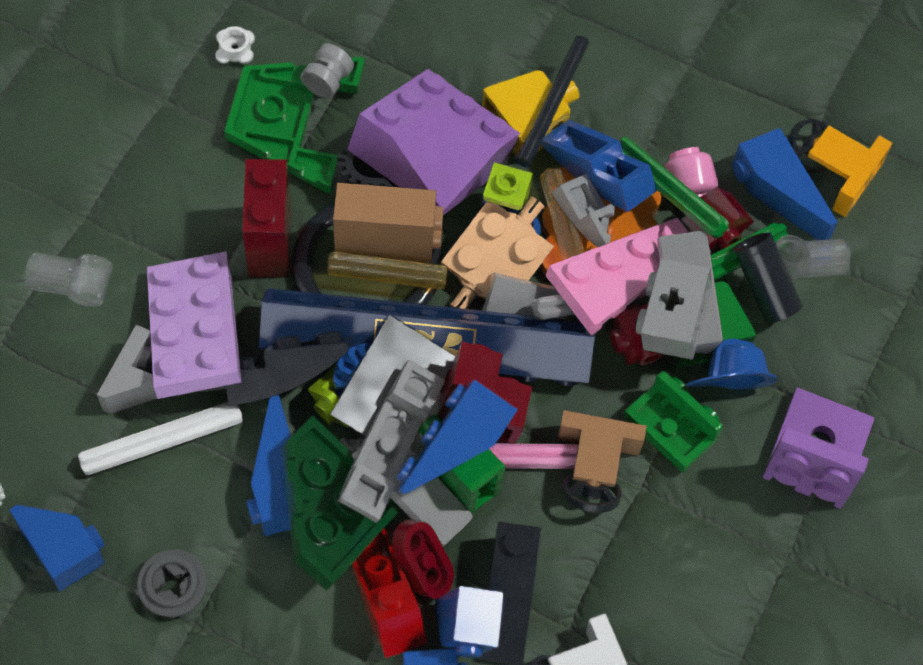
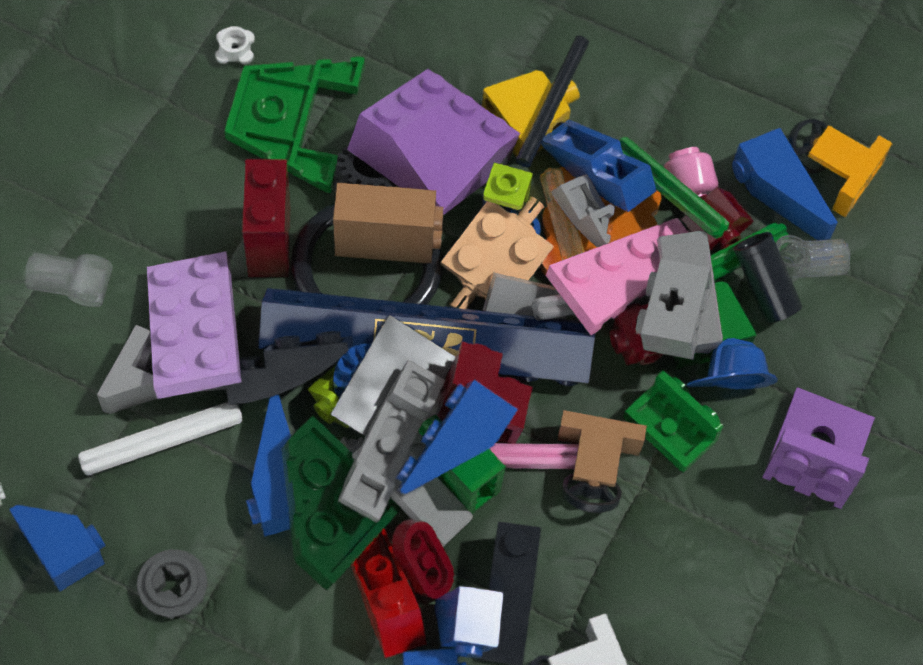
light grey wheel [300,43,354,99] -> none
clear yellow axle [327,251,448,290] -> none

